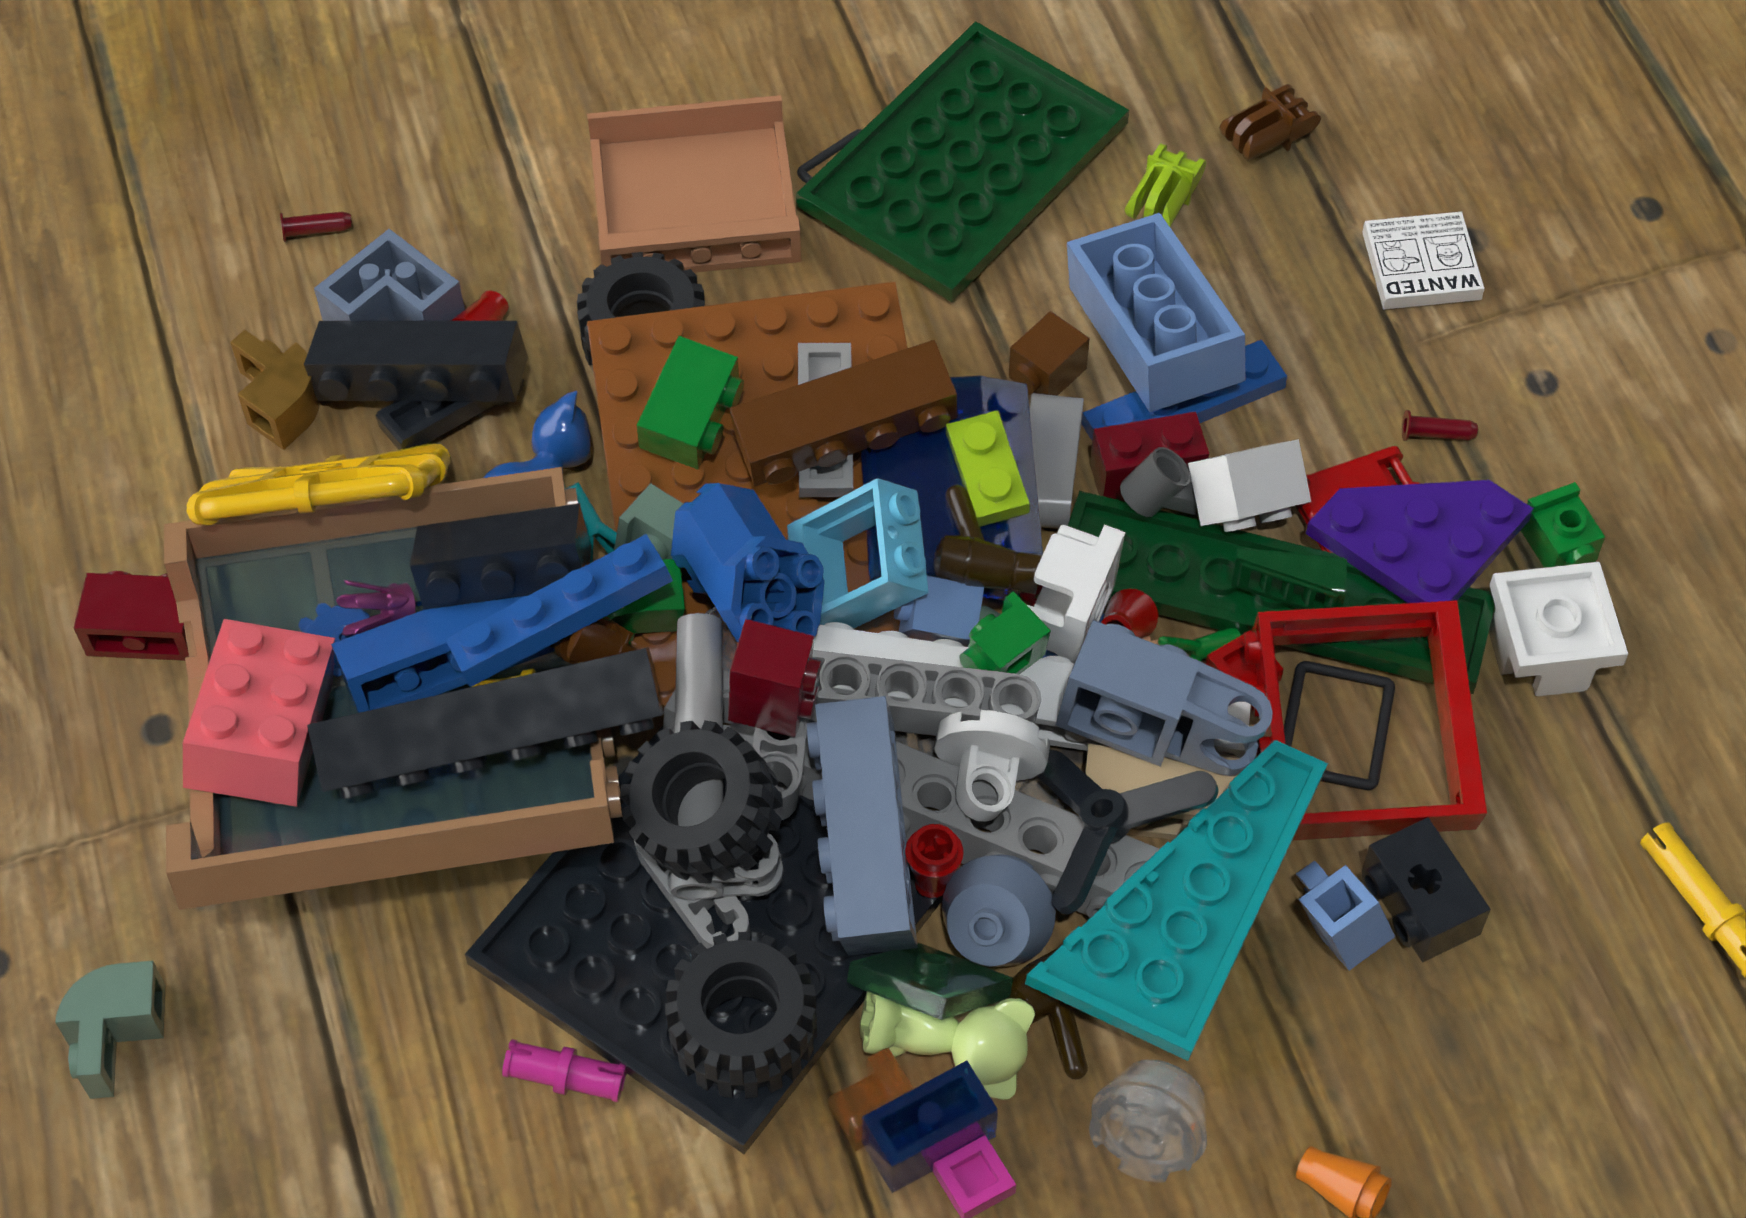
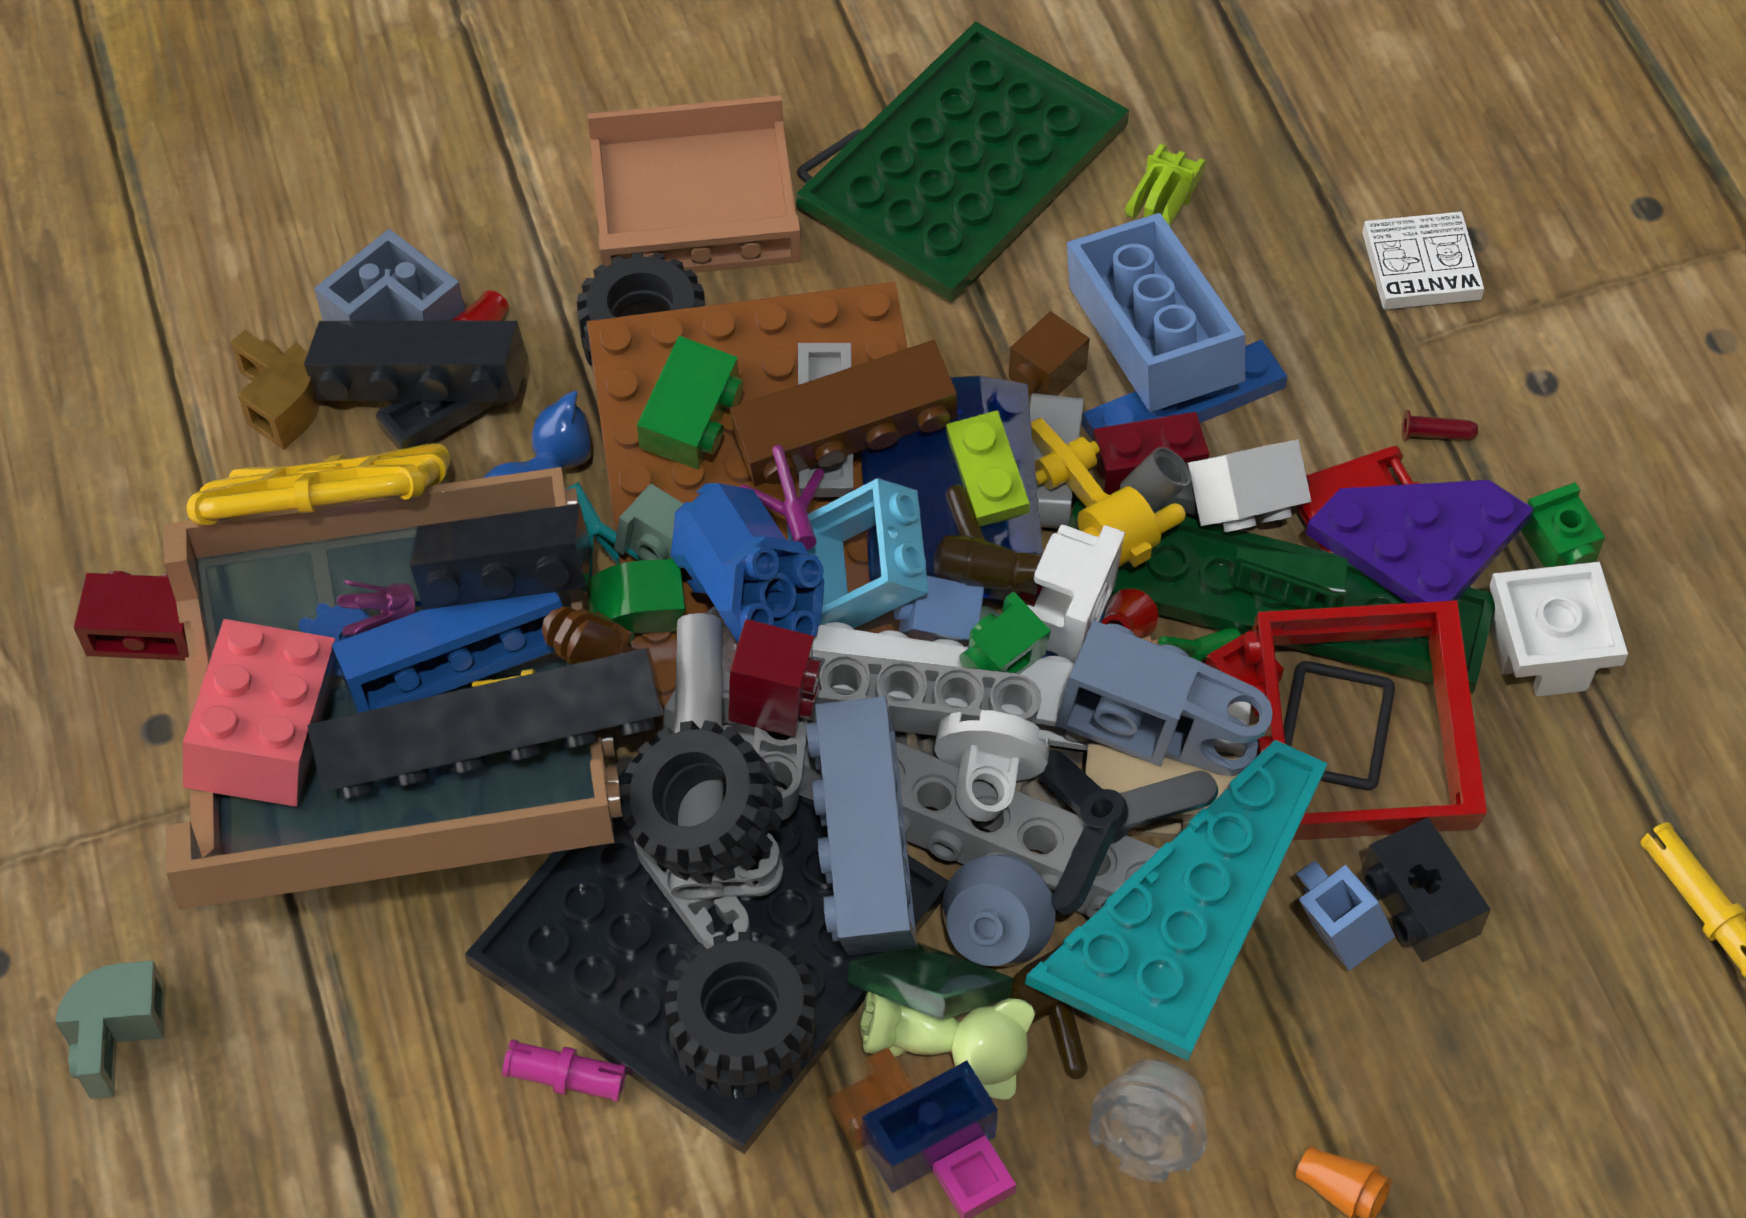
dark red piece [280,211,352,242] -> none
blue plate [445,534,673,687] -> none
red cone [905,824,964,898] -> none
reddish brown arm [1219,84,1321,162] -> none
none -> magenta plant [740,445,825,550]
none -> yellow piece [1026,418,1186,567]

